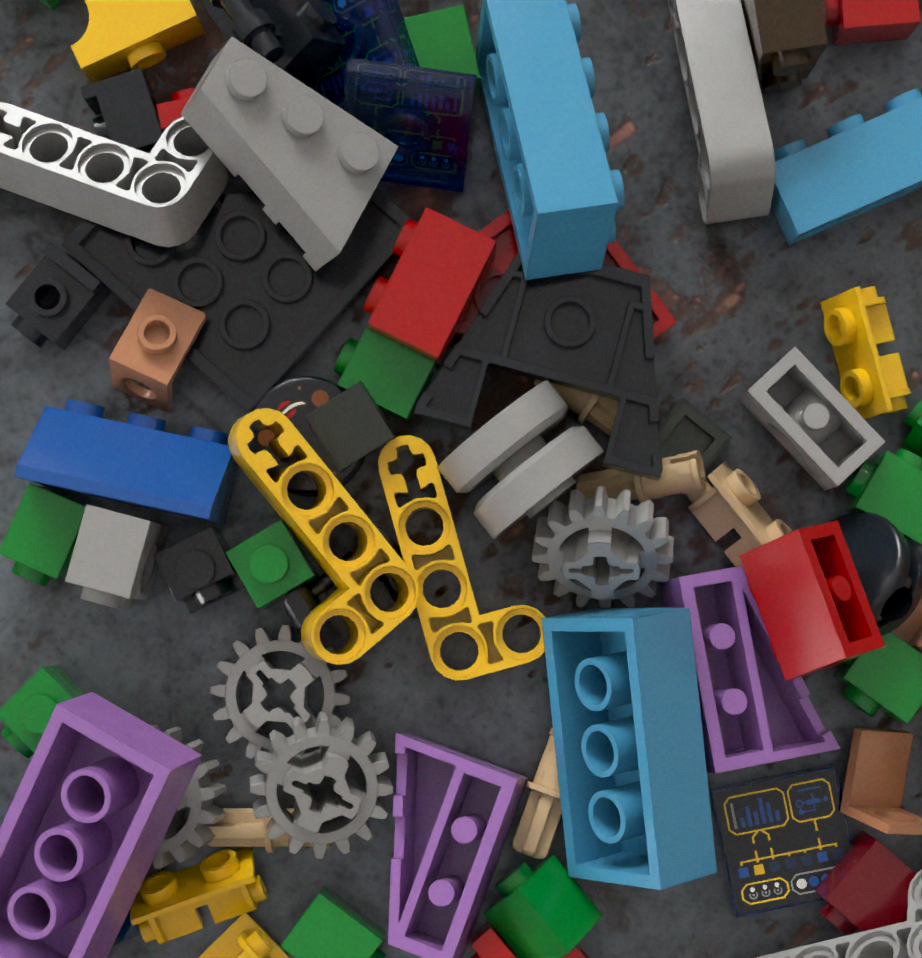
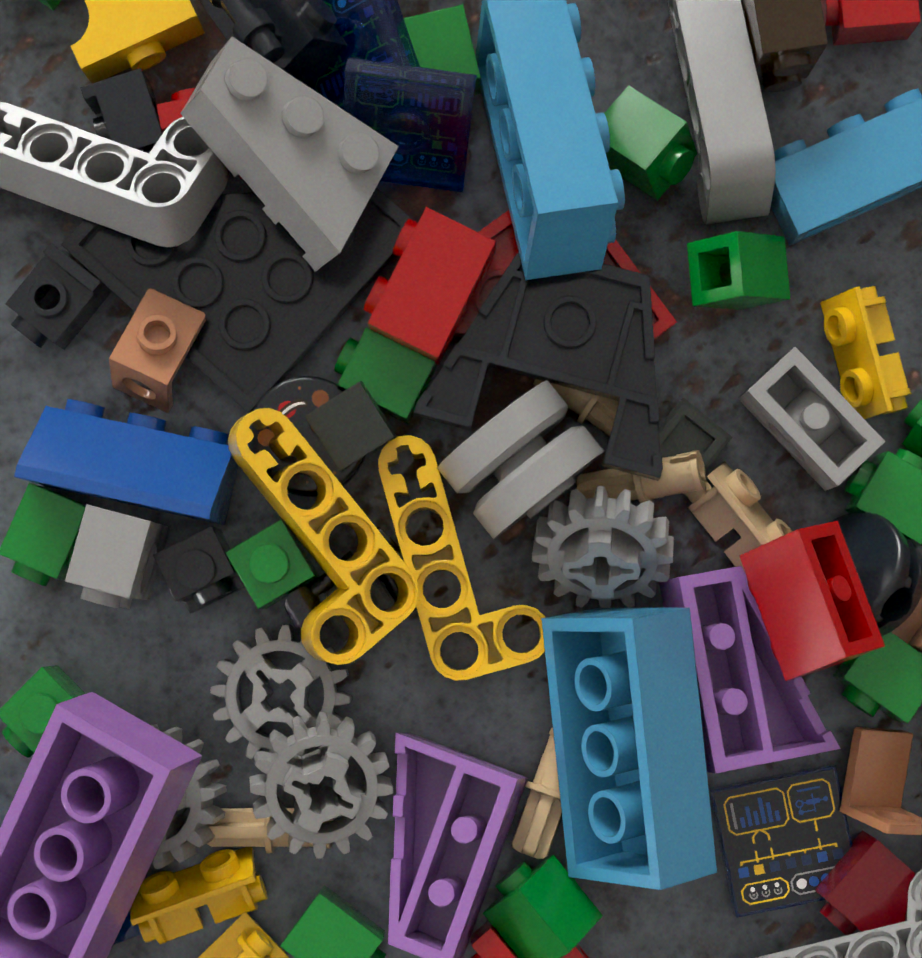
none -> green brick [604,85,698,201]
none -> green brick [687,231,791,310]

